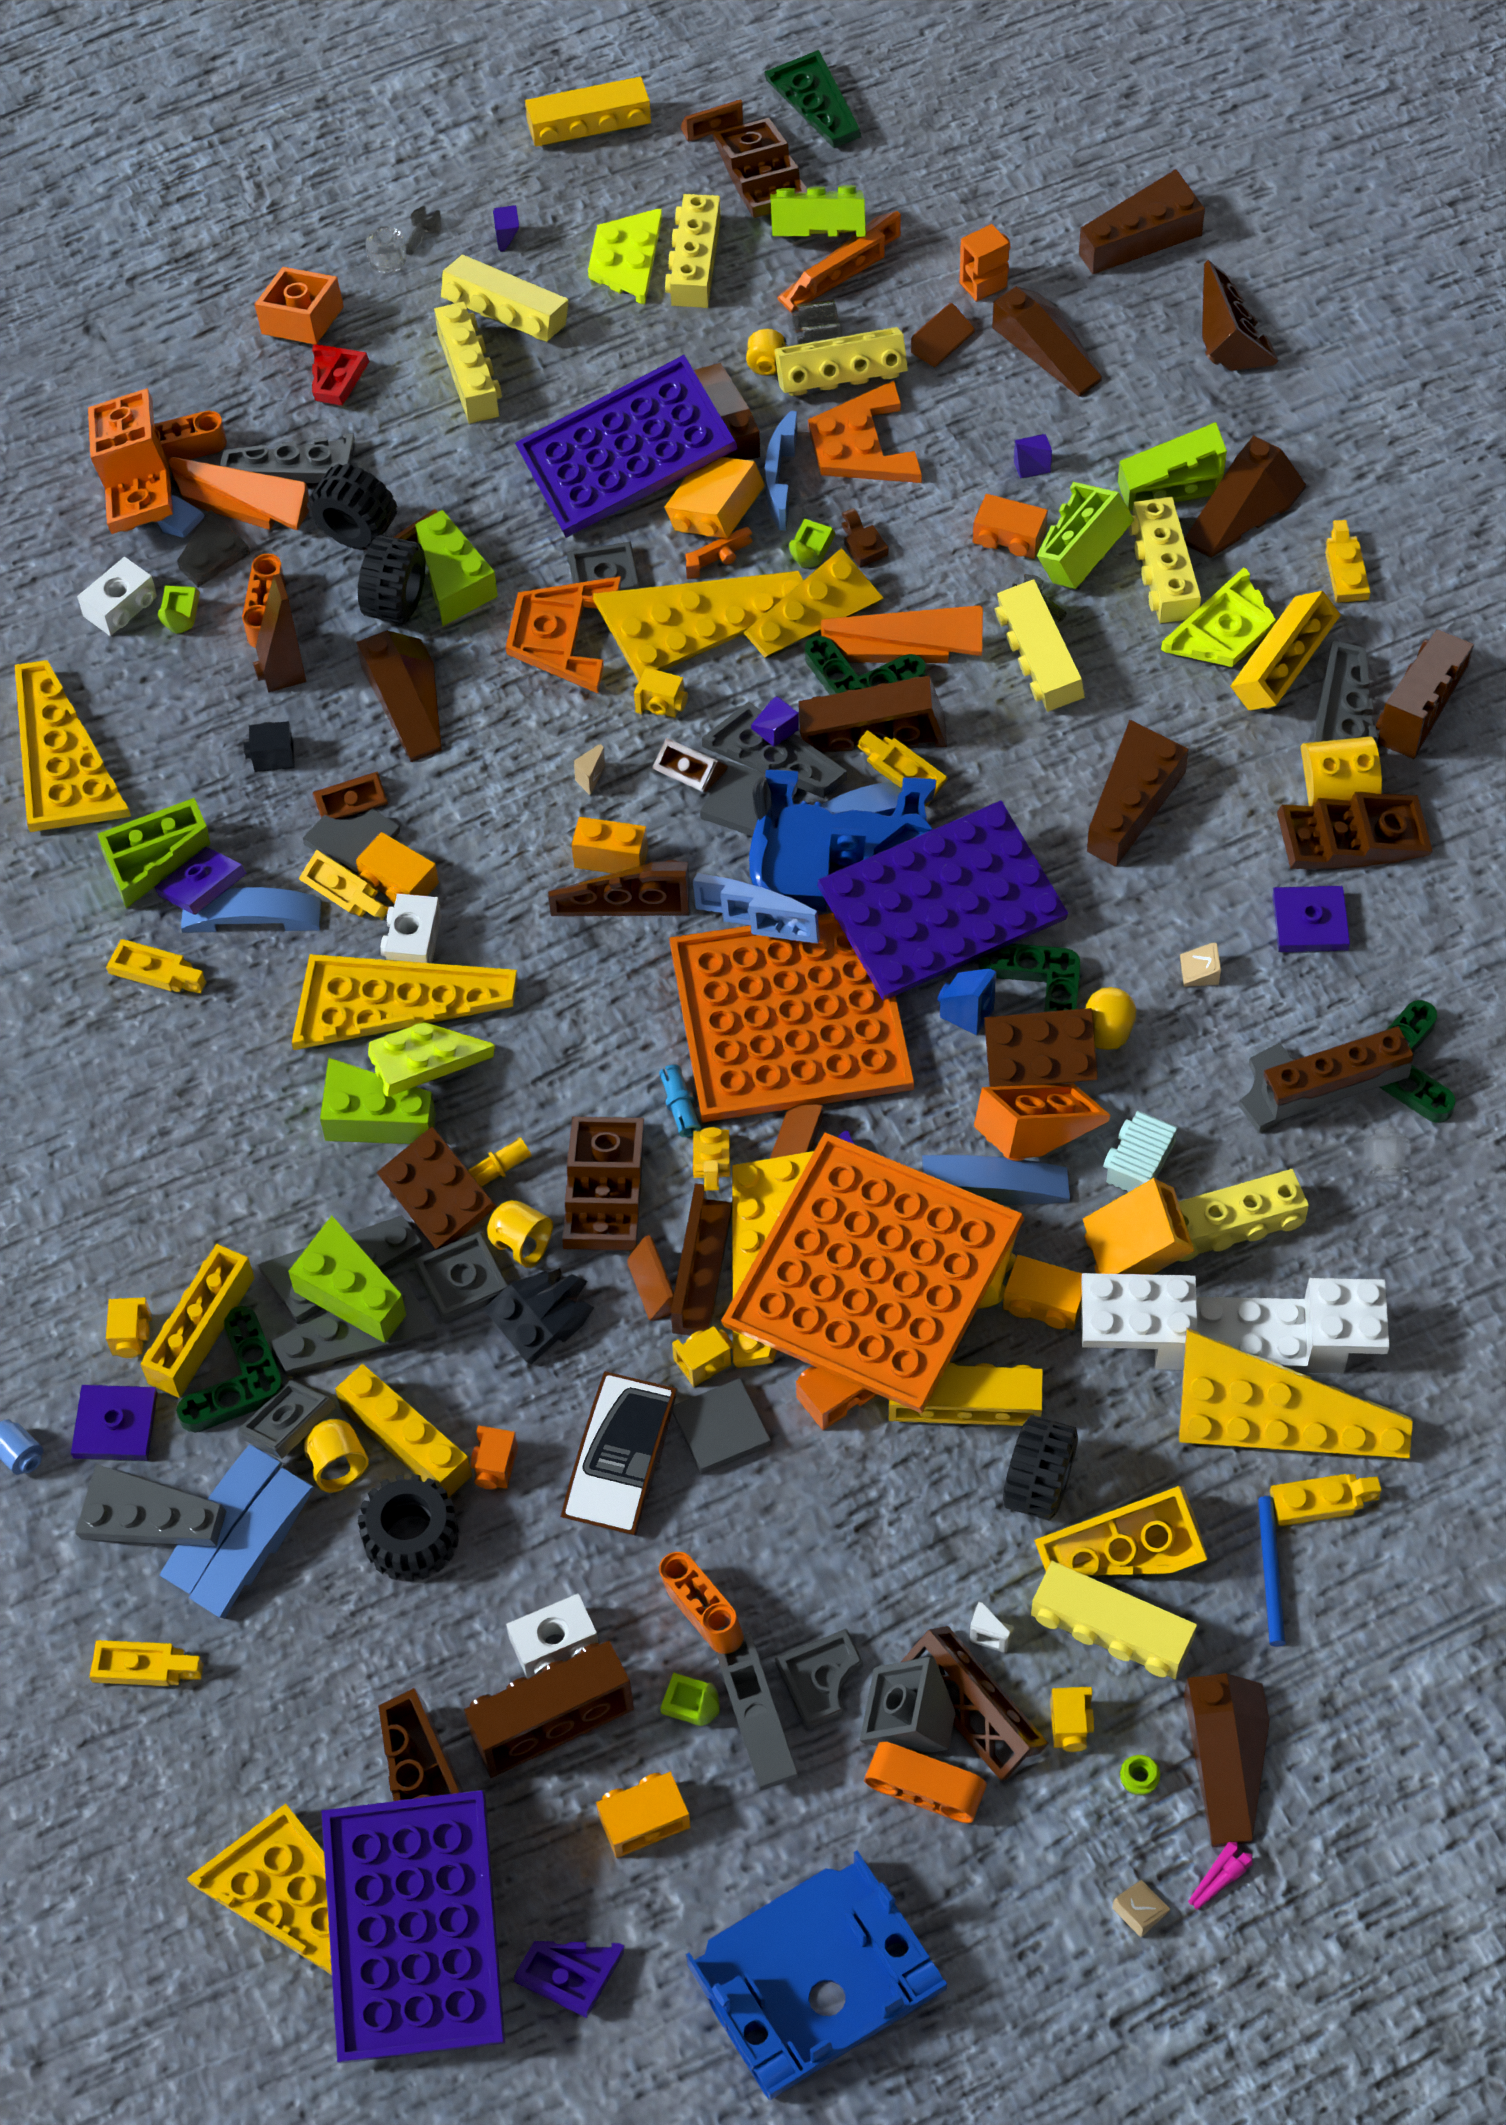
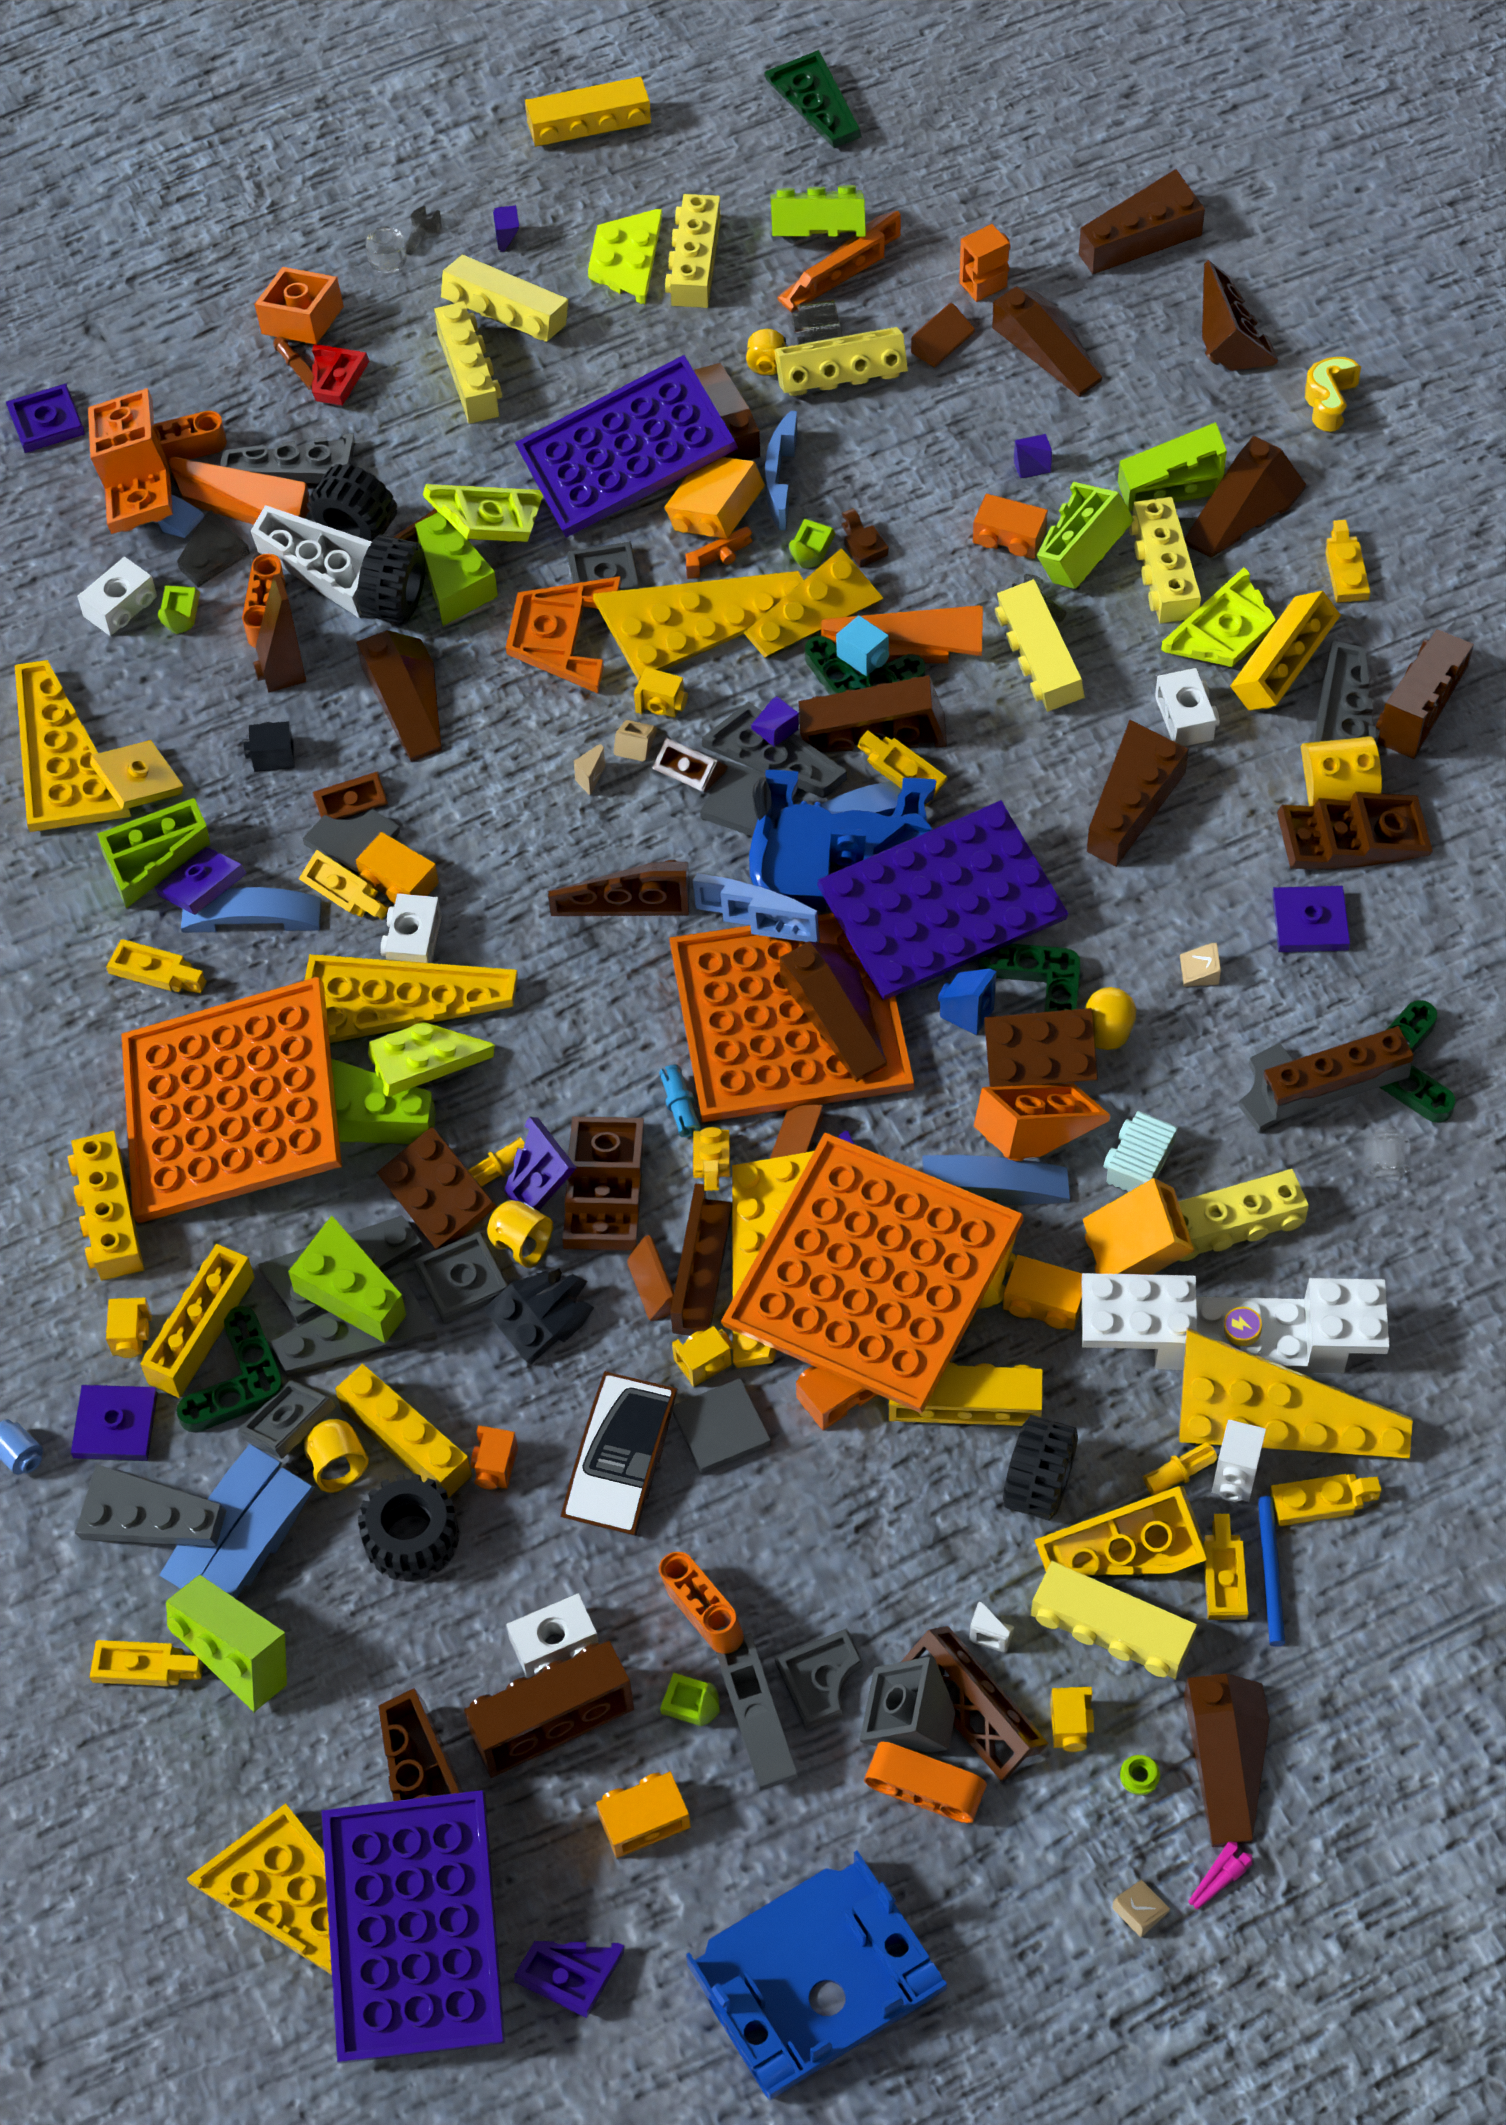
light orange brick [571,817,648,873] -> none
dark orange slope [681,99,743,142] -> none
reddish brown slope [712,118,807,218] -> none
orange wing [808,380,922,483] -> none
none -> dark purple tile [6,383,85,453]
none -> yellow brick [68,1130,144,1281]
none -> yellow plate [90,740,184,810]
none -> orange plate [121,977,342,1223]
none -> lime wedge [166,1574,287,1712]
none -> white wedge [251,505,372,618]
none -> dark orange piece [273,337,314,390]
none -> neon yellow wing [423,484,543,542]
none -> dark purple wing [504,1117,577,1211]
none -> tan slope [614,720,657,761]
none -> reddish brown wedge [780,941,887,1082]
none -> medium azure brick [836,615,889,676]
none -> yellow axle [1142,1442,1218,1495]
none -> white brick [1155,668,1220,747]
none -> yellow hinge [1203,1514,1248,1620]
none -> white brick [1211,1419,1266,1502]
none -> tile [1224,1307,1262,1346]
none -> yellow animal [1305,356,1361,432]

